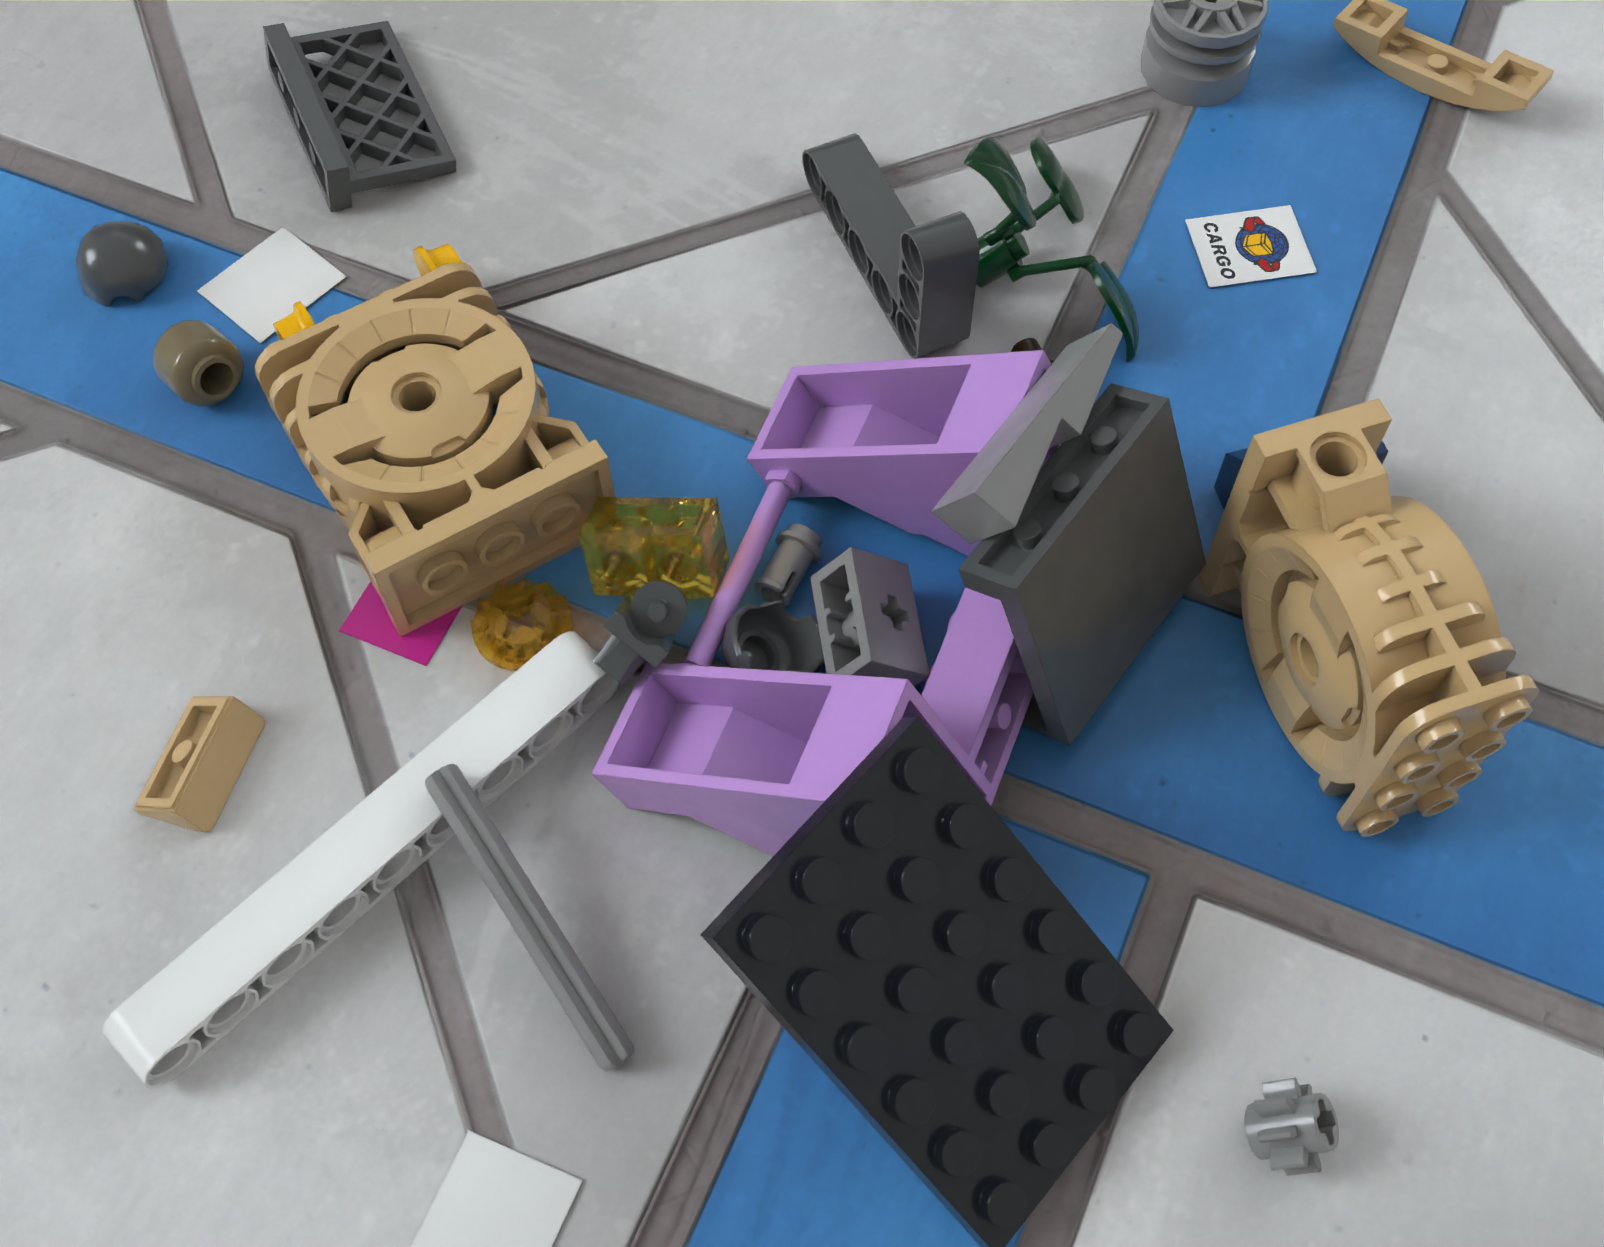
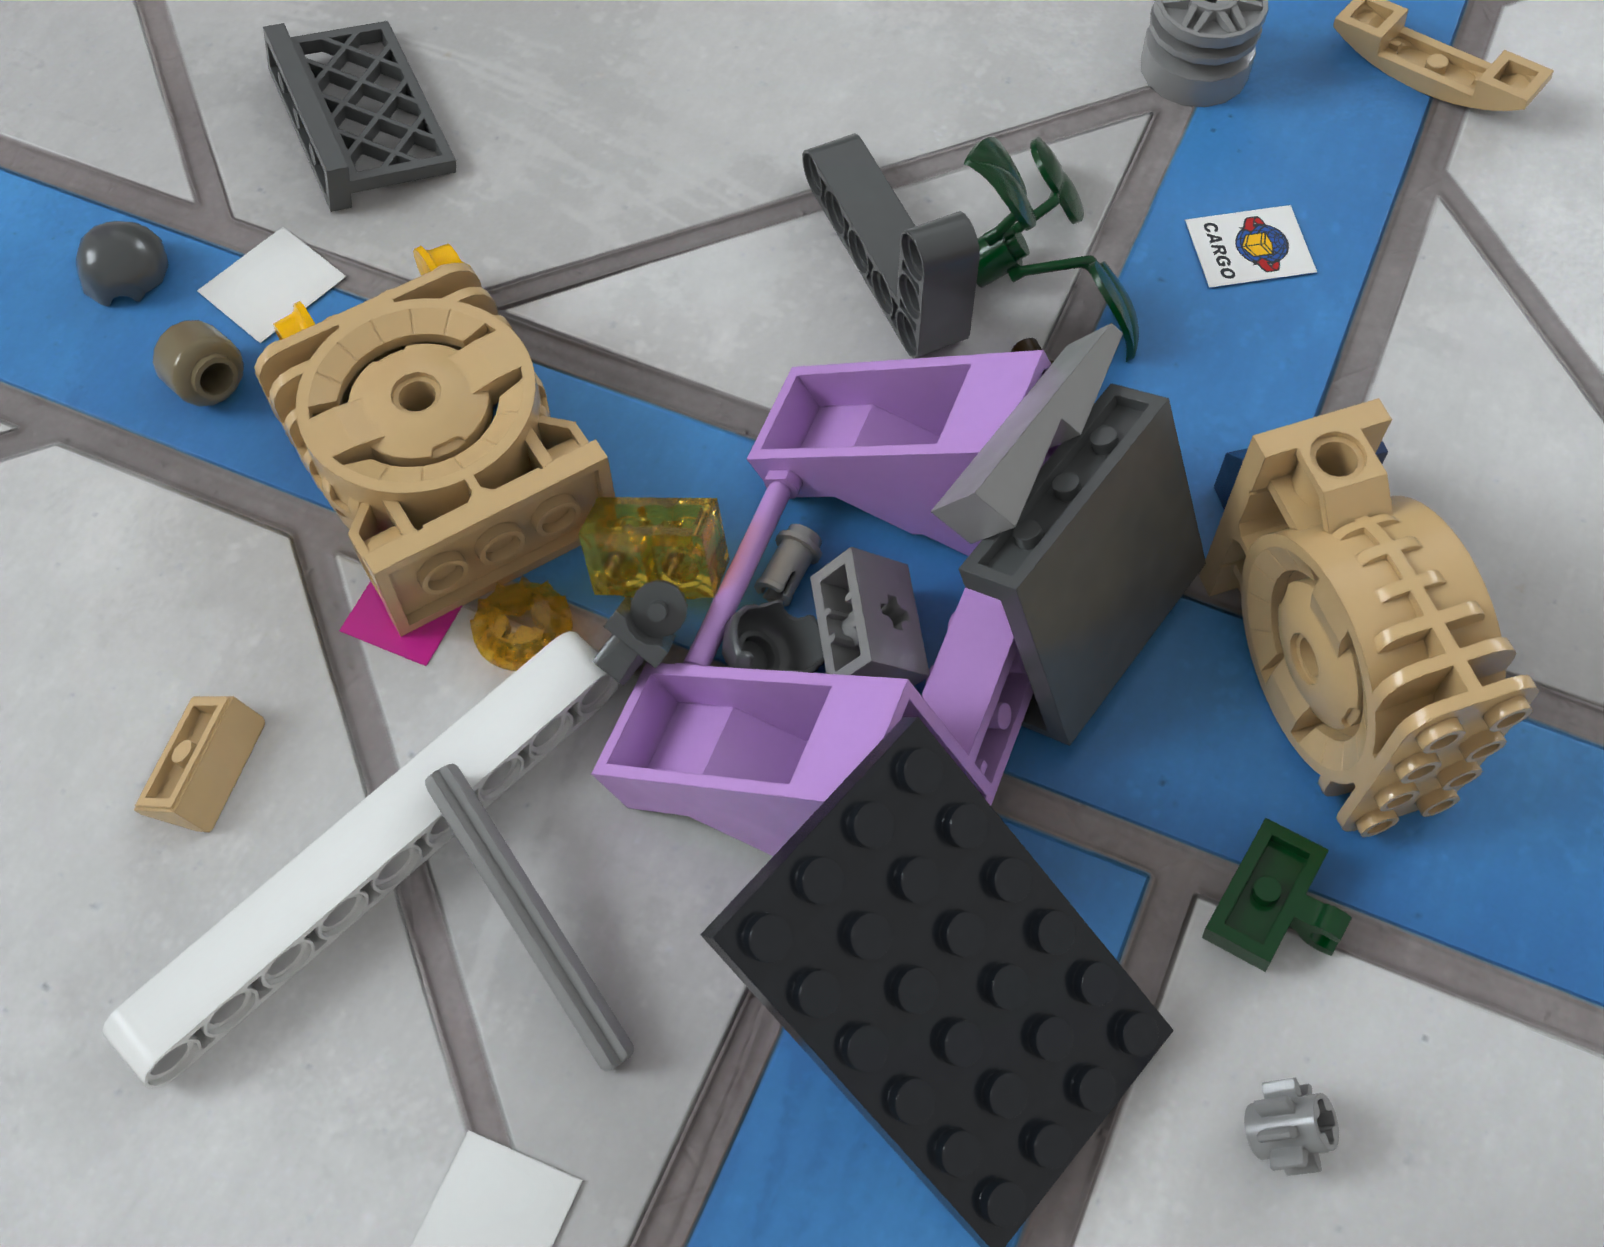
none -> dark green plate [1202,818,1352,972]

